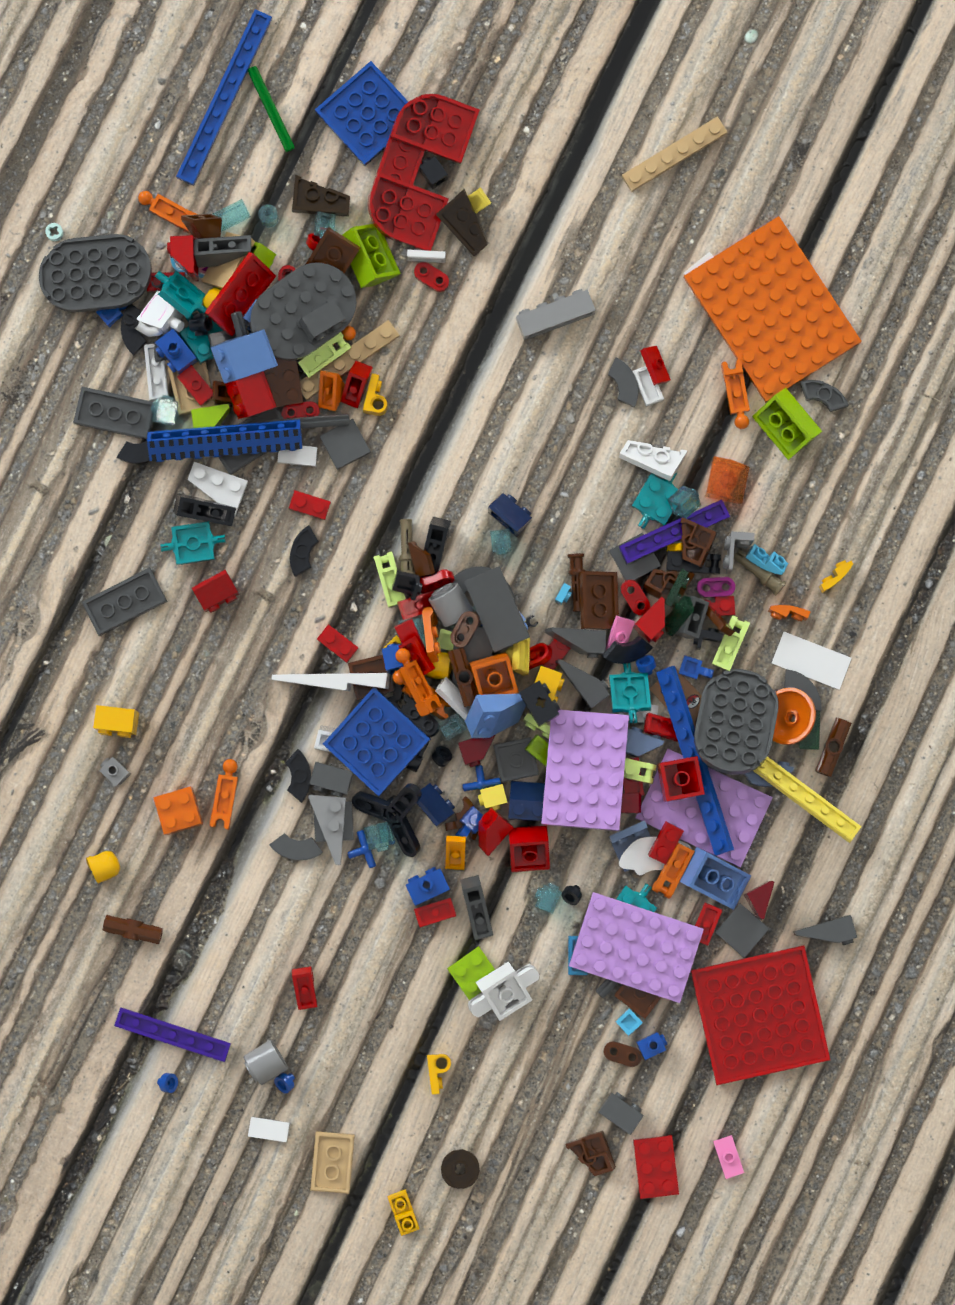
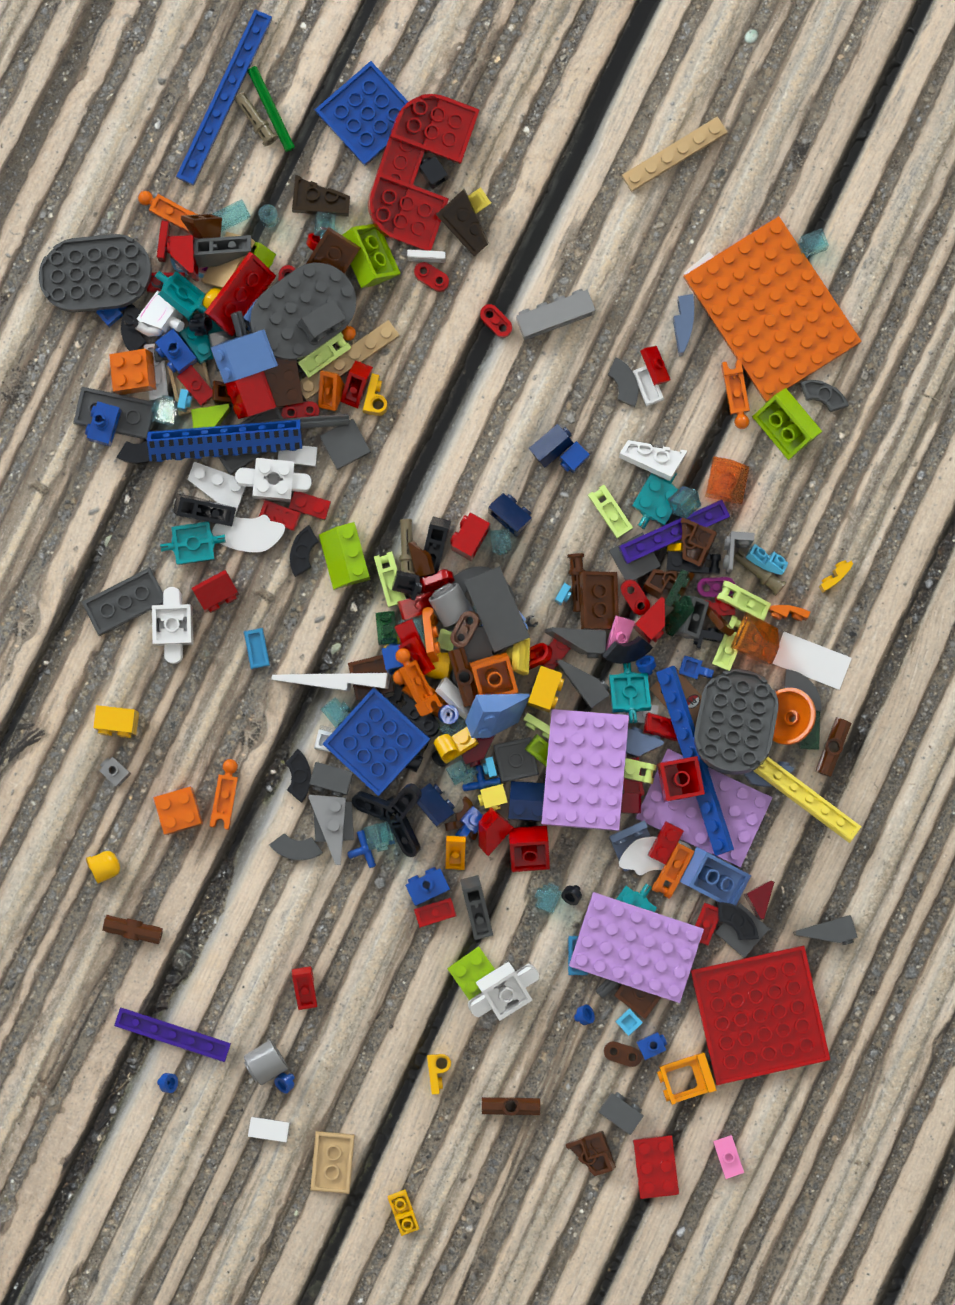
light aqua bush [45,223,63,242] -> none
red plate [317,624,359,663] -> none
dark brown plate [441,1149,480,1189] -> none
black brick [519,680,561,727] -> none
none -> blue brick [85,401,122,447]
none -> orange brick [109,349,157,395]
none -> white brick [152,587,194,664]
none -> red plate [156,220,171,263]
none -> medium azure plate [177,389,192,412]
none -> white sticker [212,515,285,552]
none -> dark tan pin [235,93,278,146]
none -> white brick [235,458,312,502]
none -> dark azure tile [244,628,270,670]
none -> red plate [259,500,301,531]
none -> lime slope [319,522,370,590]
none -> clear light blue brick [321,697,351,728]
none -> clear green plate [375,611,398,645]
none -> yellow plate [433,727,479,764]
none -> tile [438,705,459,724]
none -> clear light blue bracket [446,760,479,785]
none -> red brick [450,512,490,562]
none -> red plate [480,304,512,338]
none -> medium azure plate [482,756,497,778]
none -> reddish brown piece [482,1097,540,1116]
none -> dark blue brick [529,424,574,468]
none -> blue brick [560,441,590,473]
none -> blue tile [574,1004,595,1025]
none -> yellowish green plate [588,484,633,539]
none -> light orange window [657,1052,717,1105]
none -> sand blue slope [673,294,694,357]
none -> yellowish green plate [717,581,771,621]
none -> black tile [717,902,759,940]
none -> clear orange slope [731,613,779,665]
none -> clear light blue brick [798,228,829,258]

